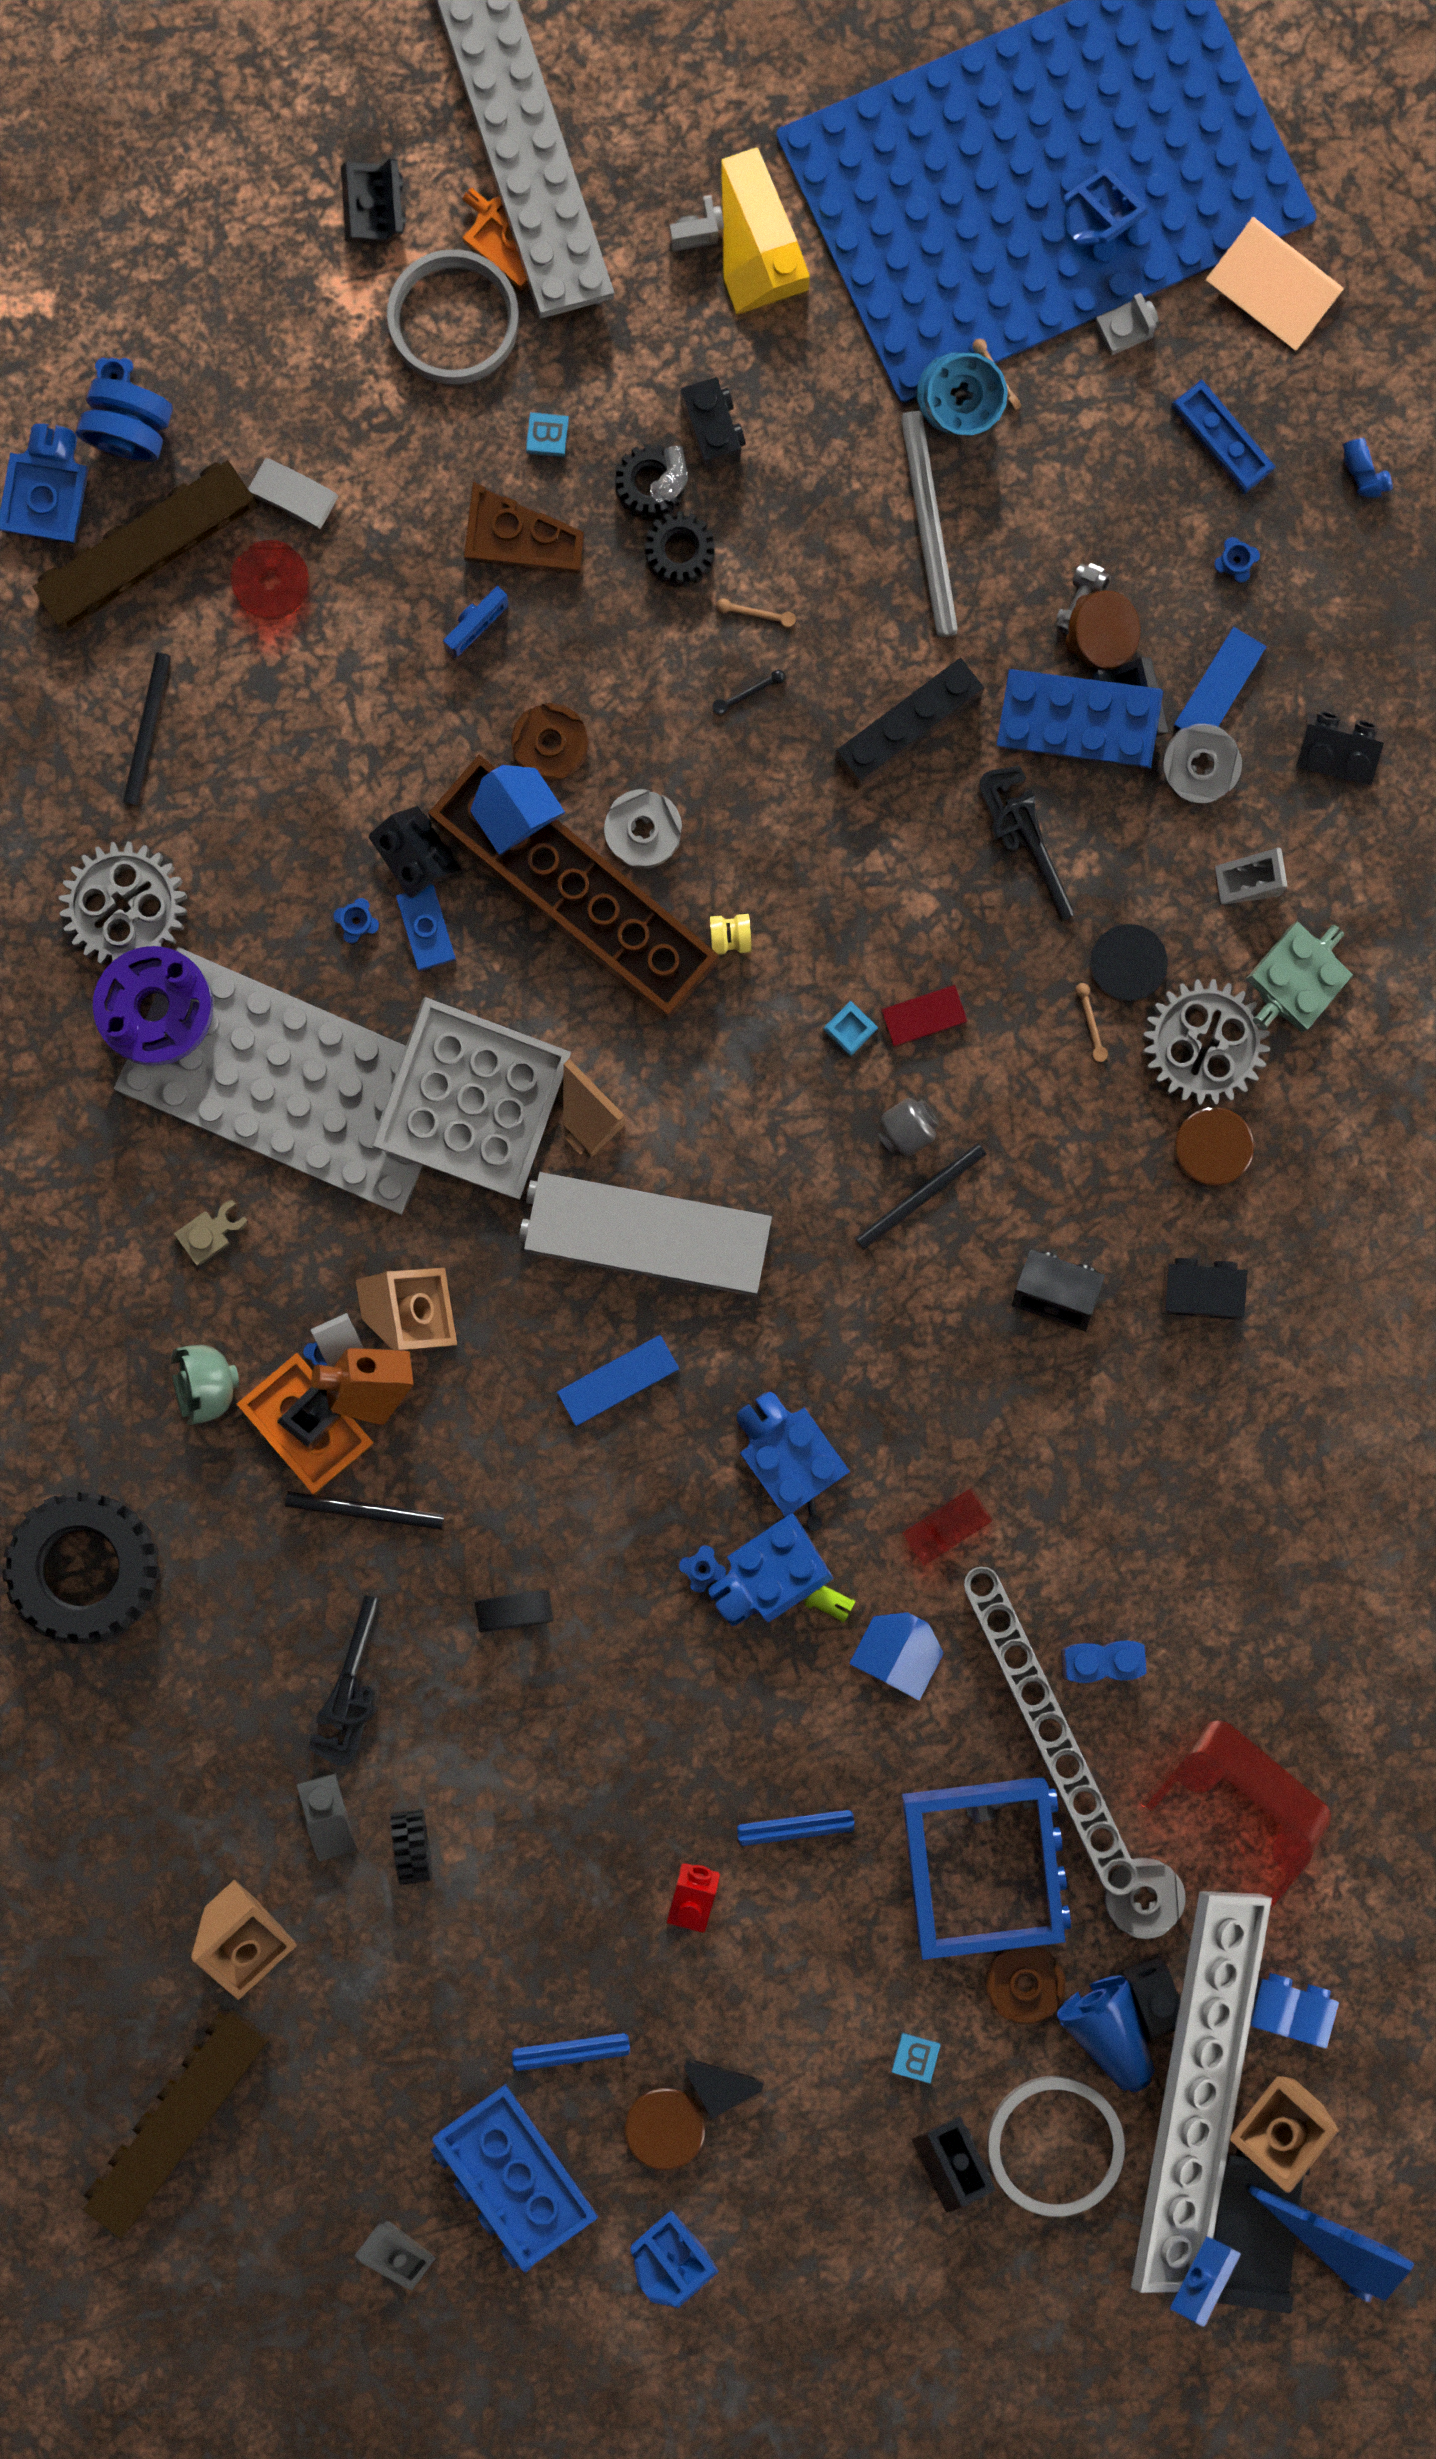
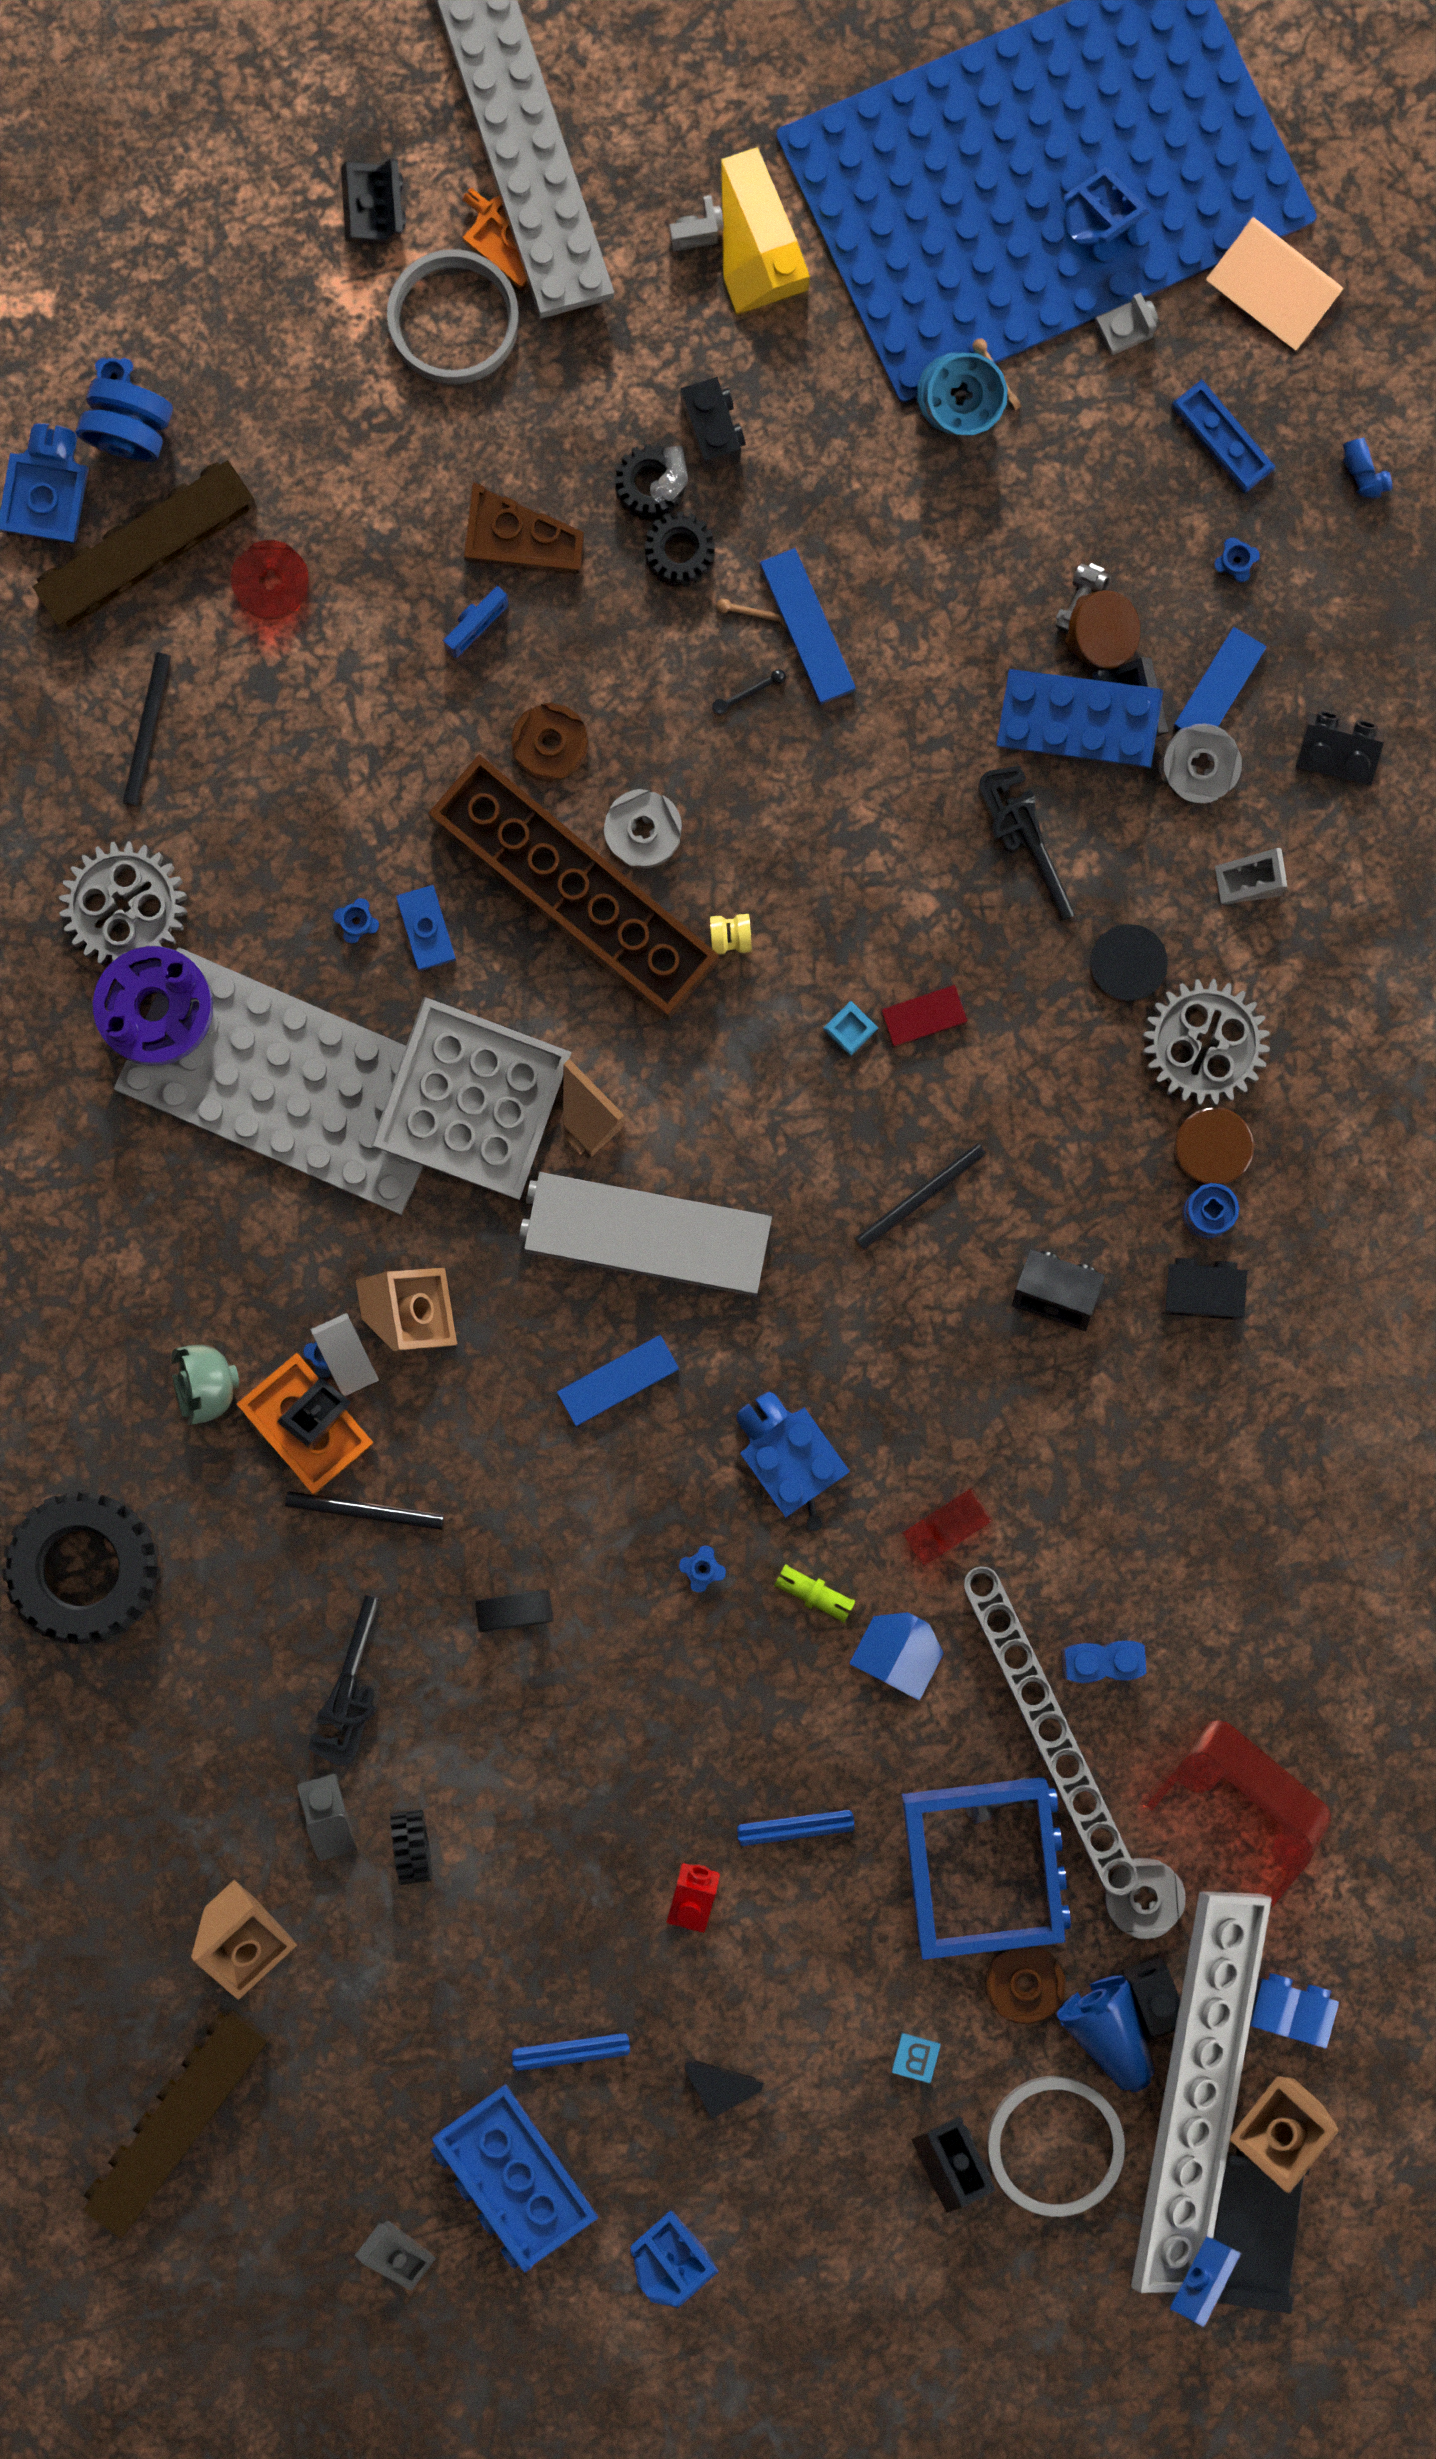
dark tan plate [174,1200,248,1267] -> none
light grey slope [248,458,339,529] -> none
dark orange torso [311,1348,414,1425] -> none
black bracket [369,805,461,898] -> none
blue slope [470,765,565,856] -> none
dark azure tile [526,412,569,457] -> none
reddish brown tile [625,2088,705,2170] -> none
blue plate [708,1513,834,1626] -> none
black brick [835,657,984,790] -> none
flat silver head [879,1098,939,1157] -> none
light grey axle [901,411,958,637] -> none
medium nougat hinge [1075,983,1108,1062] -> none
sand green plate [1246,921,1353,1033] -> none
blue wedge [1248,2184,1414,2302] -> none
none -> blue tile [759,548,856,705]
none -> blue wheel [1182,1183,1239,1239]

